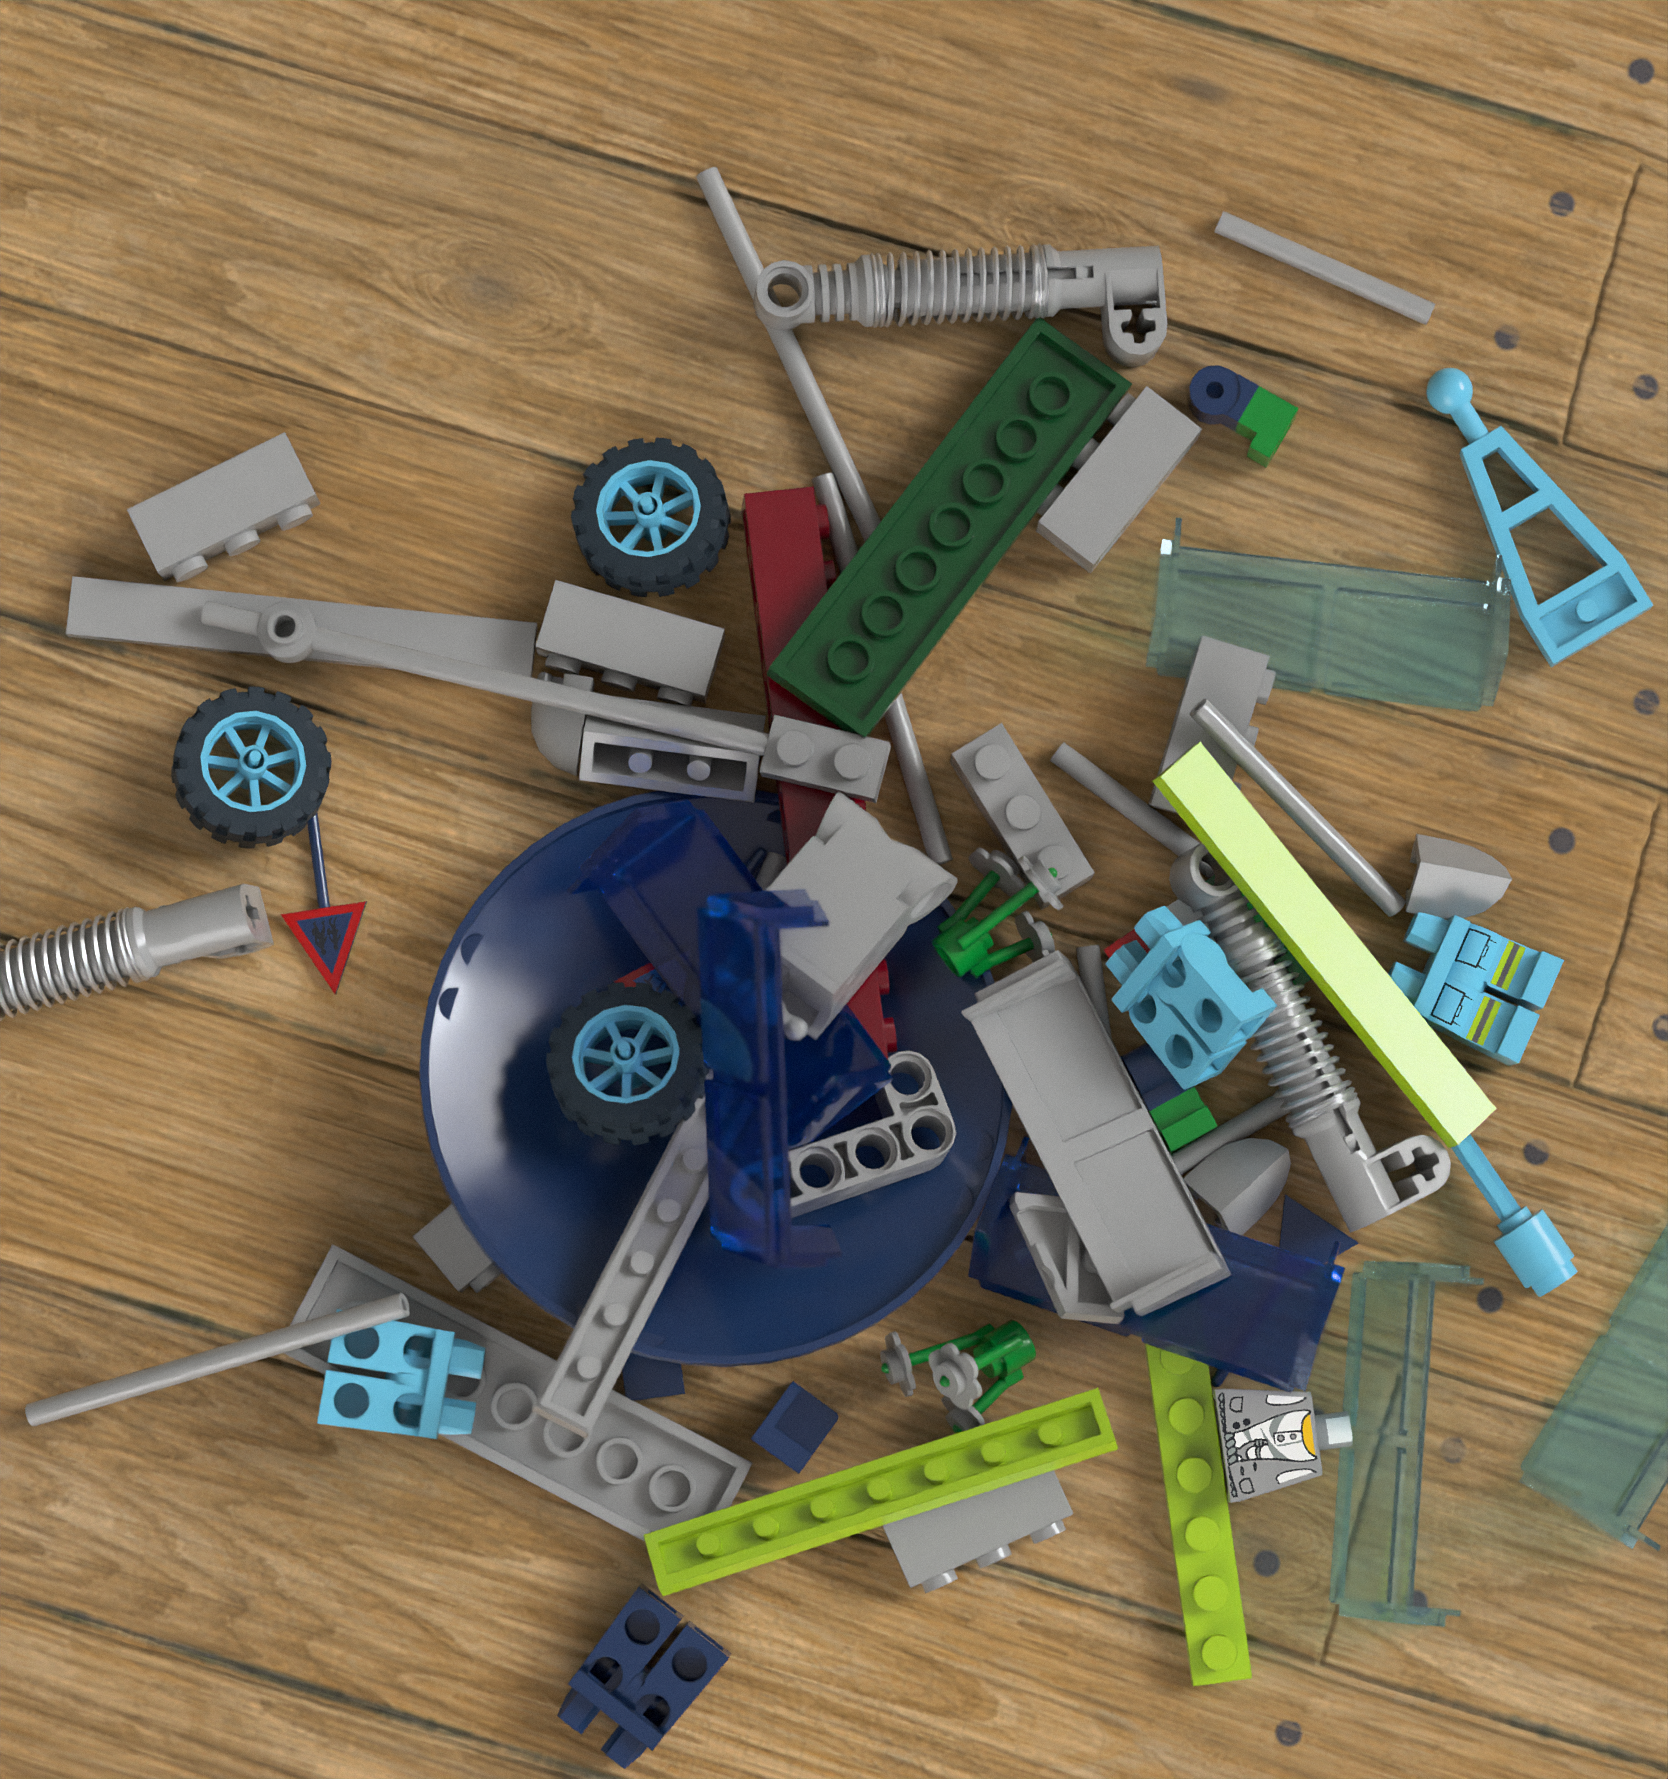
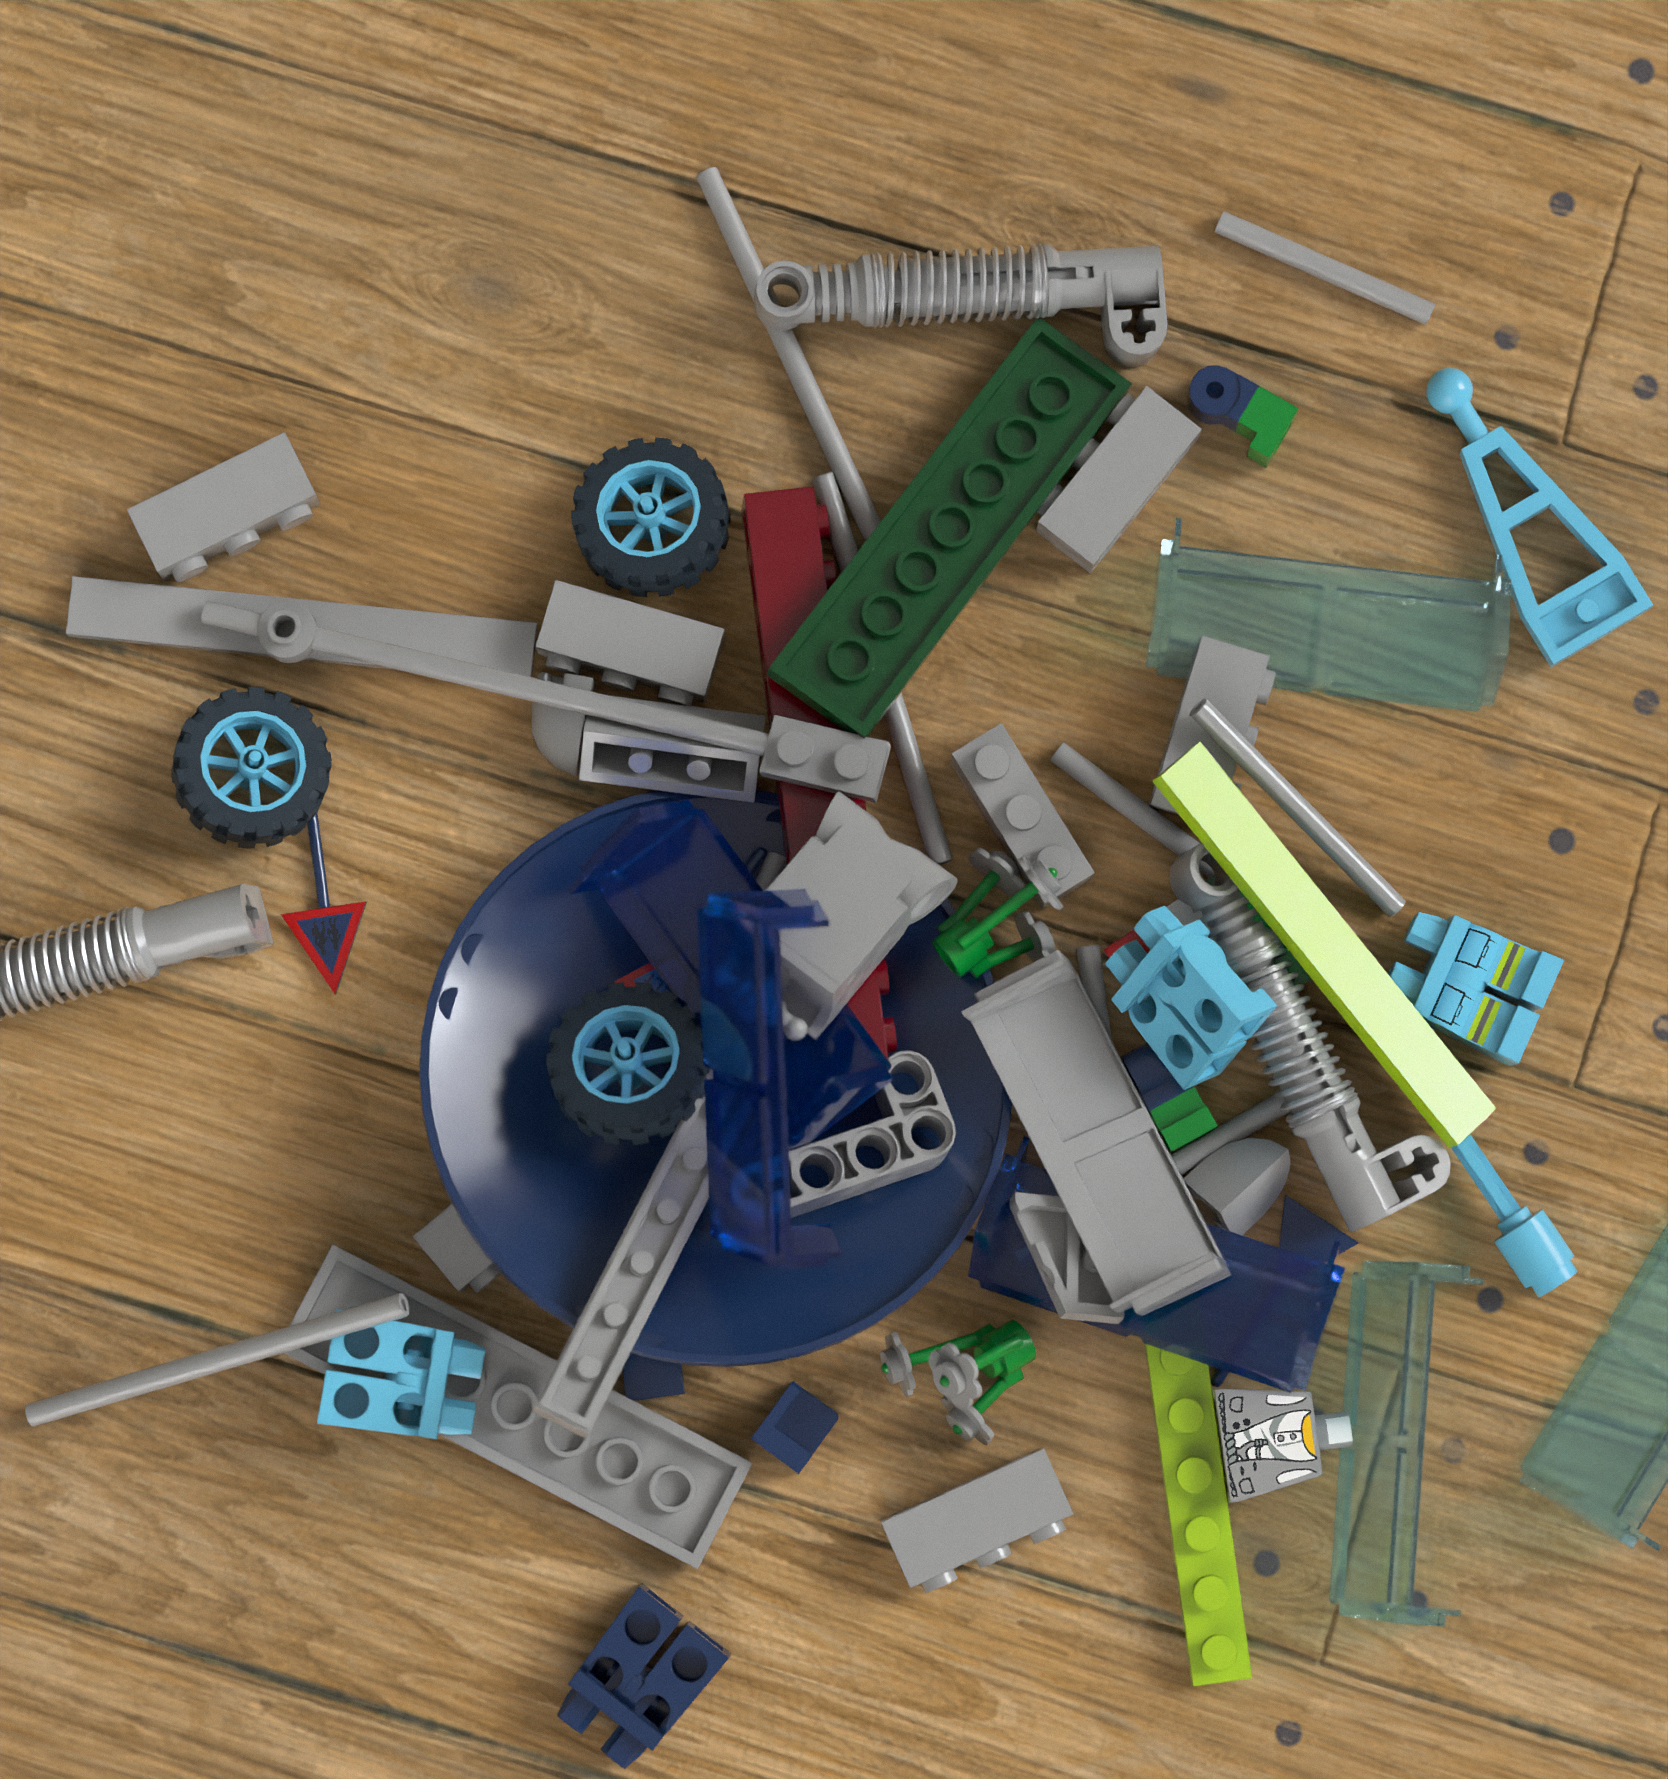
lime plate [643,1388,1118,1596] -> none
light grey brick [1405,834,1512,919] -> none

